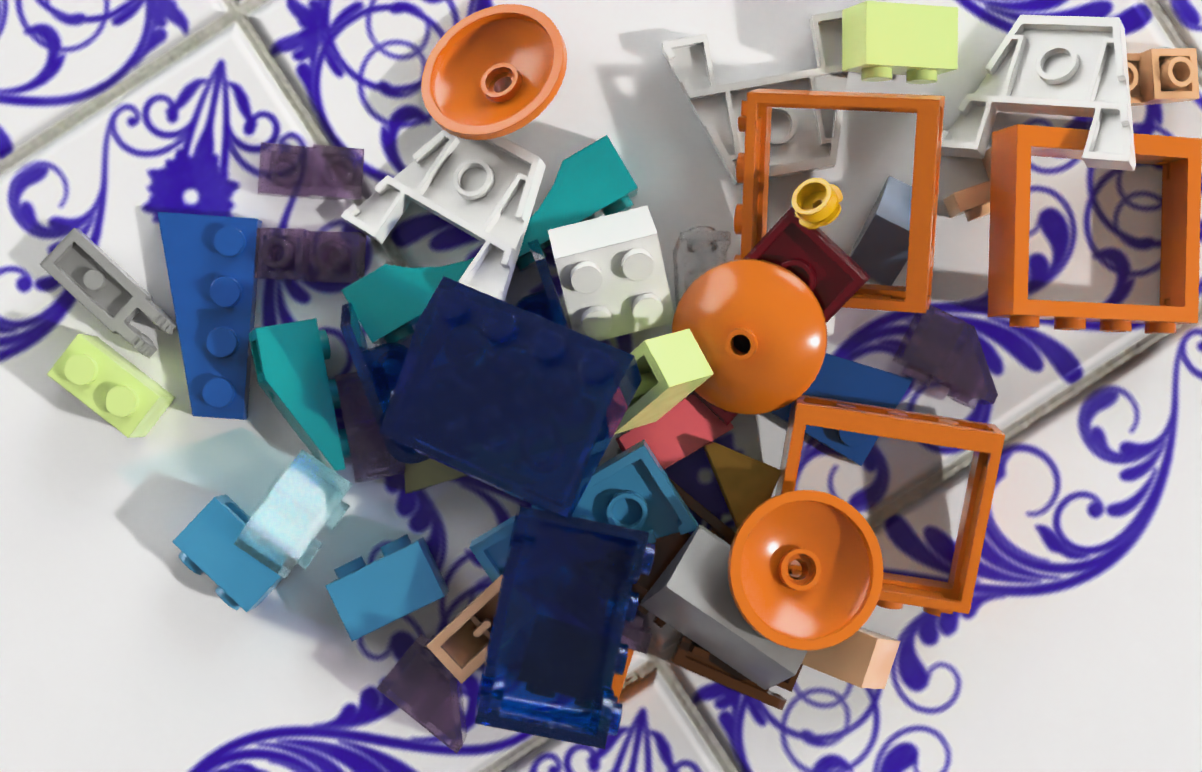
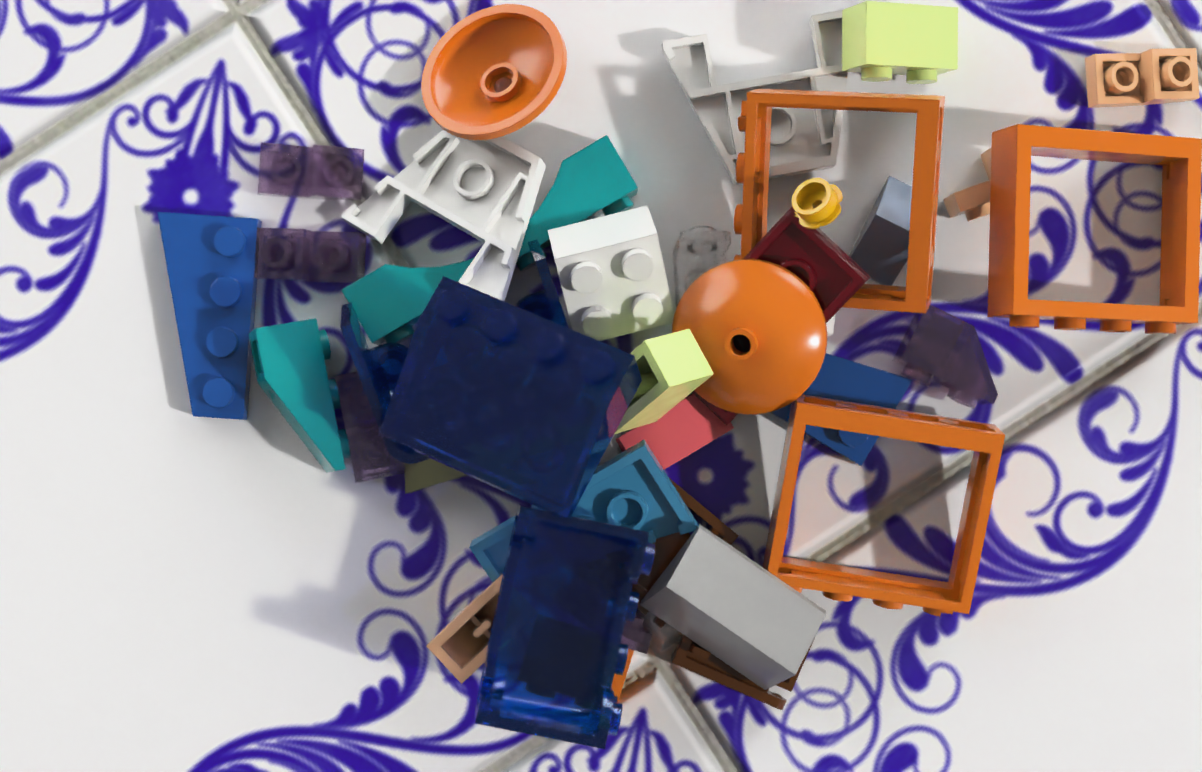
light grey hinge [40,227,177,358] -> none
yellowish green brick [47,334,176,438] -> none
dark azure brick [172,494,298,612] -> none
clear light blue brick [234,449,353,579] -> none
dark azure brick [325,534,449,641] -> none
clear purple slope [377,634,467,754] -> none
pearl gold slope [703,442,782,530] -> none
orange dish [728,490,884,650] -> none
light nougat slope [801,628,901,689] -> none
white wing [941,15,1136,171] -> none

